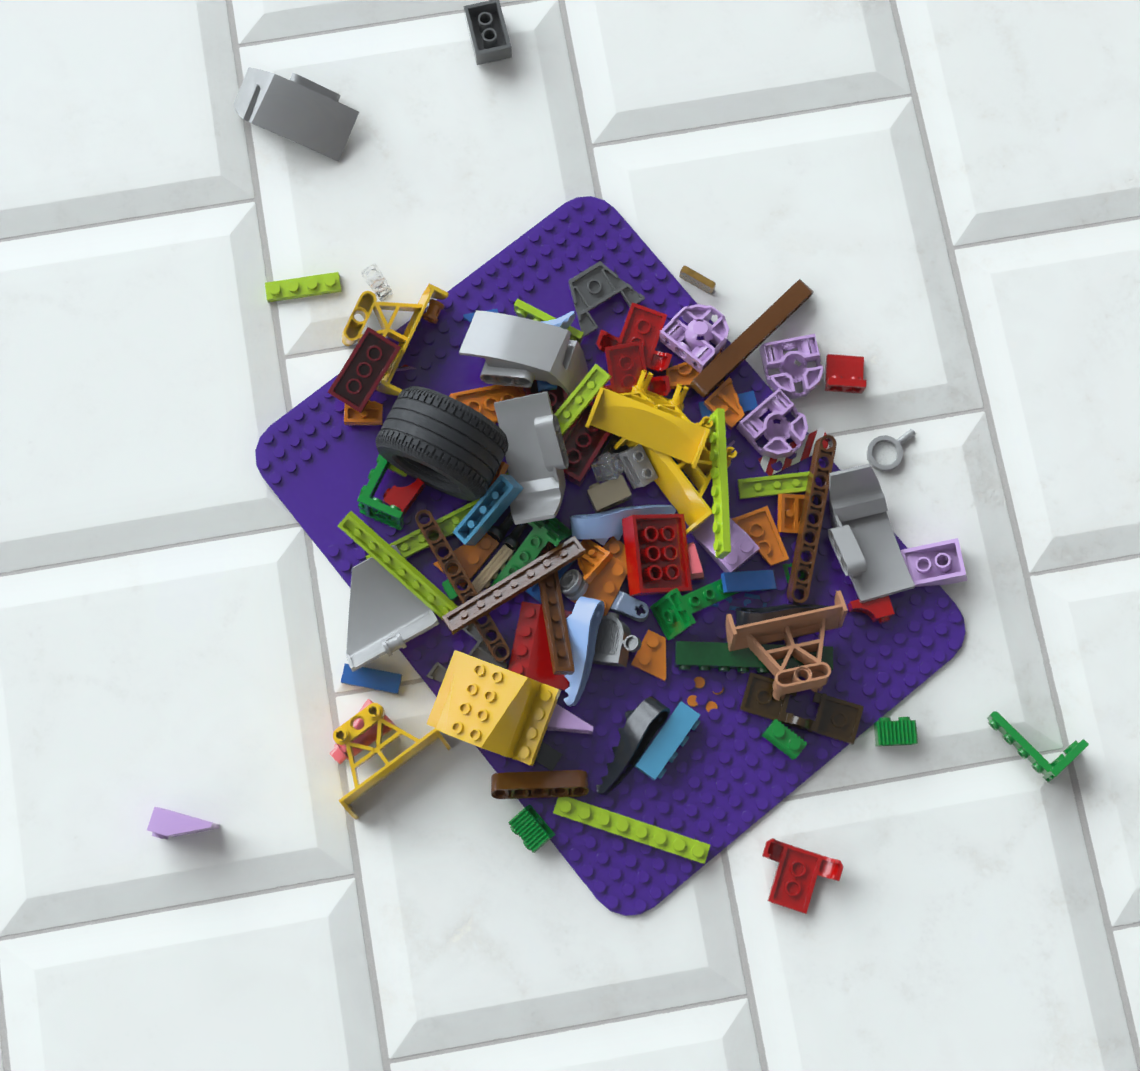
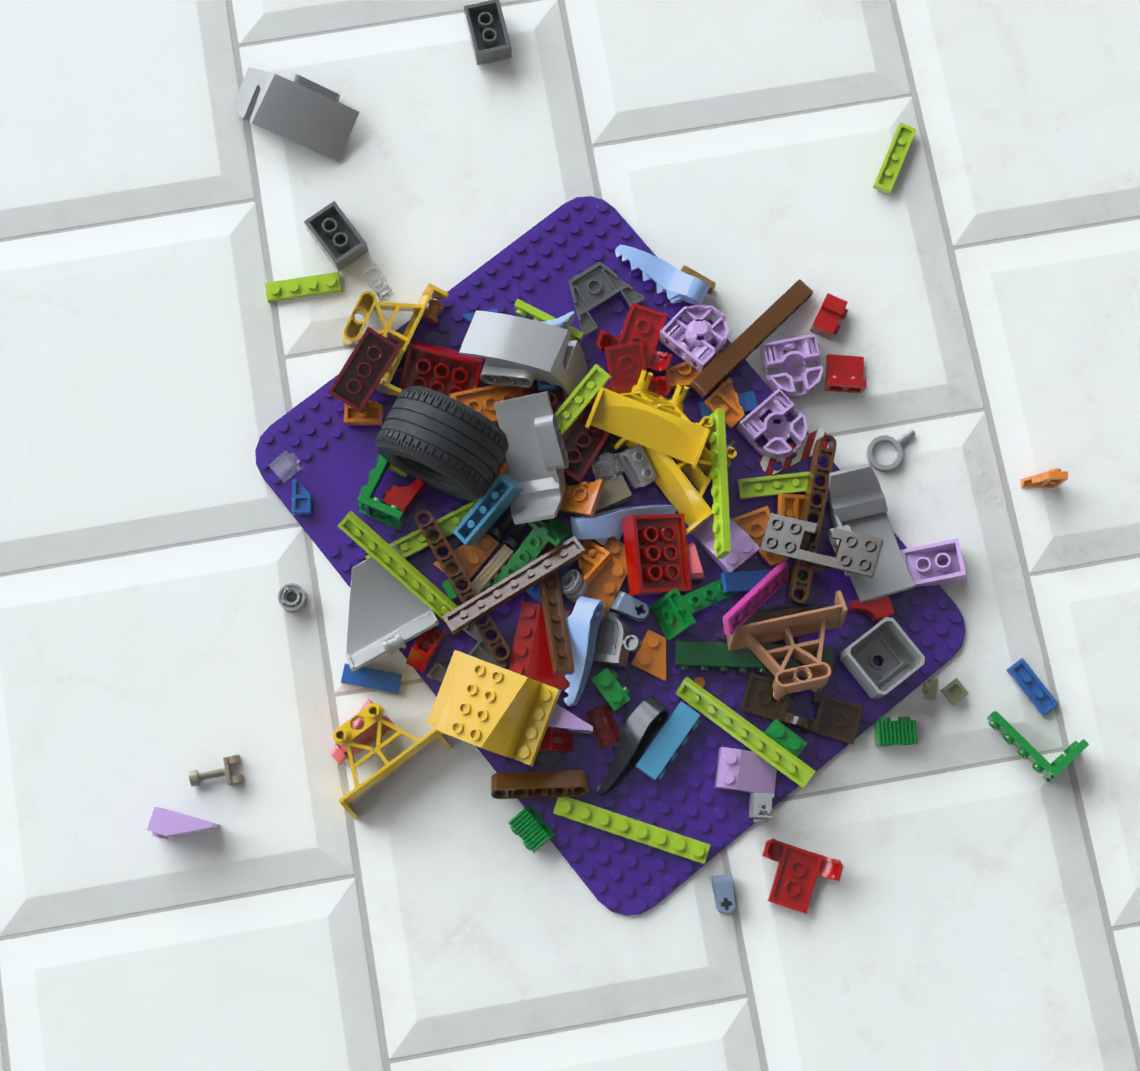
none -> dark tan bar [189,755,244,787]
none -> clear brick [269,450,301,483]
none -> light grey wheel [278,583,307,613]
none -> blue tile [292,479,312,515]
none -> dark grey brick [304,201,369,272]
none -> red slope [399,340,486,396]
none -> red arch [406,628,445,672]
none -> red arch [539,728,573,752]
none -> orange wing [559,479,605,517]
none -> clear red slope [586,704,621,749]
none -> green brick [591,668,631,713]
none -> light blue animal [615,245,710,305]
none -> lime plate [675,677,816,789]
none -> sand blue piece [711,874,735,914]
none -> lavender slope [715,747,777,794]
none -> dark pink tile [722,561,789,636]
none -> light grey hinge [749,792,774,823]
none -> plate [760,513,884,578]
none -> red brick [810,293,848,340]
none -> light grey plate [840,617,925,699]
none -> lime plate [873,122,917,195]
none -> olive plate [922,678,939,701]
none -> olive plate [940,678,969,706]
none -> blue tile [1006,658,1059,717]
none -> orange wing [1020,468,1068,488]

